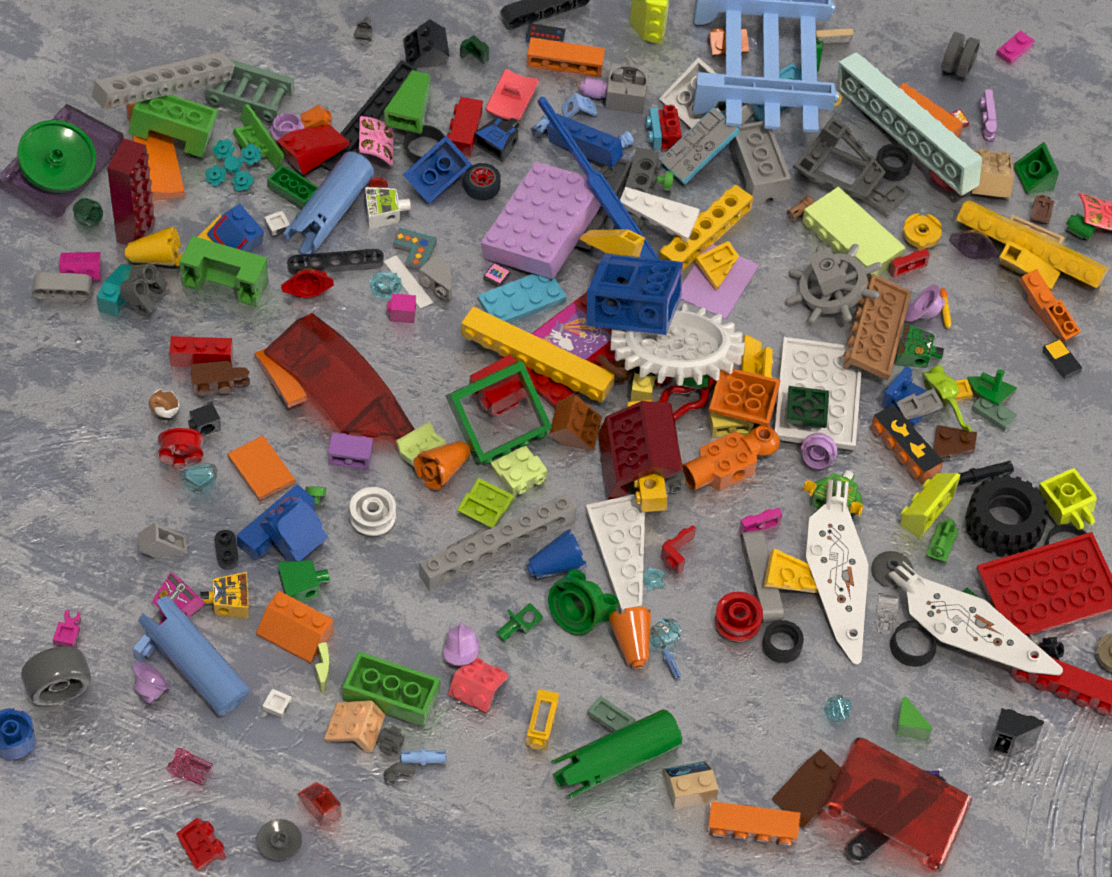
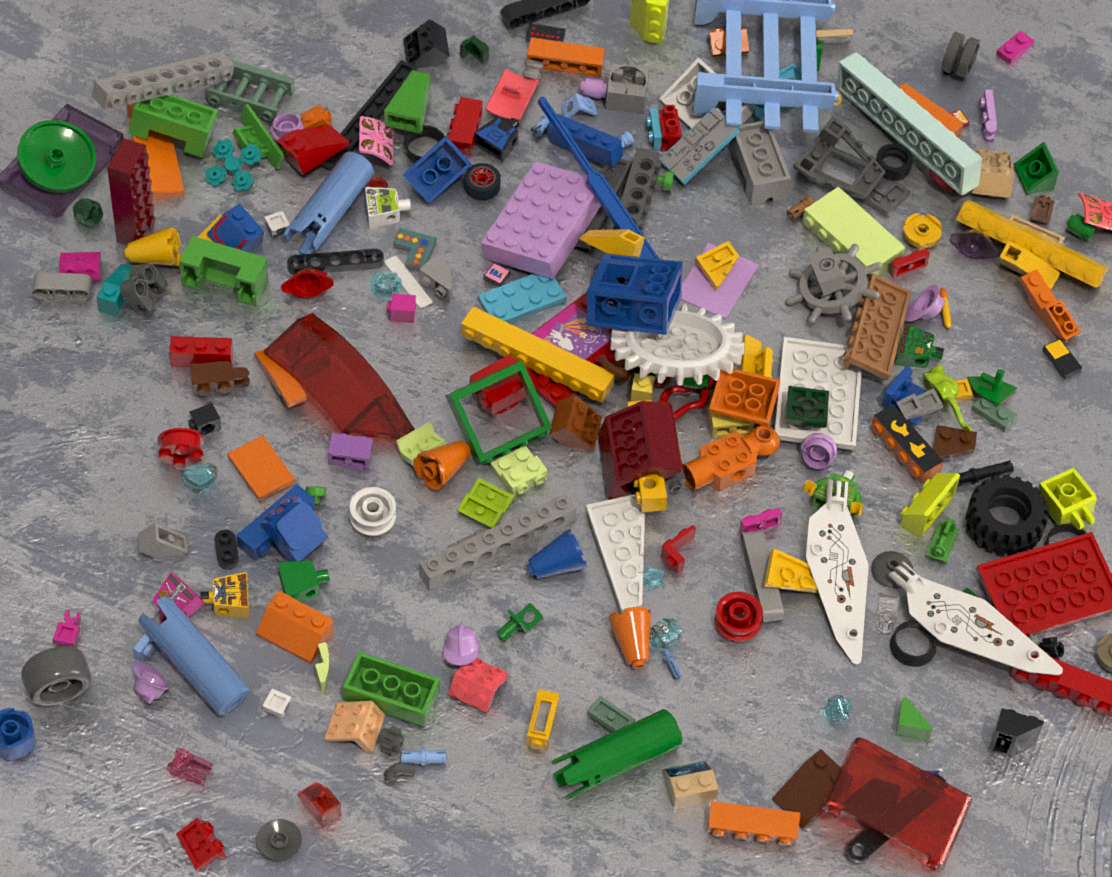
medium nougat hair [148,389,180,418] -> none
green piece [267,164,318,208] -> none
dark grey piece [354,17,373,39] -> none
green piece [548,570,619,635] -> none
white wing [620,187,700,243] -> none
yellow brick [659,184,753,272] -> none
black tyre [762,620,804,663] -> none
none -> light grey wheel [522,59,543,79]

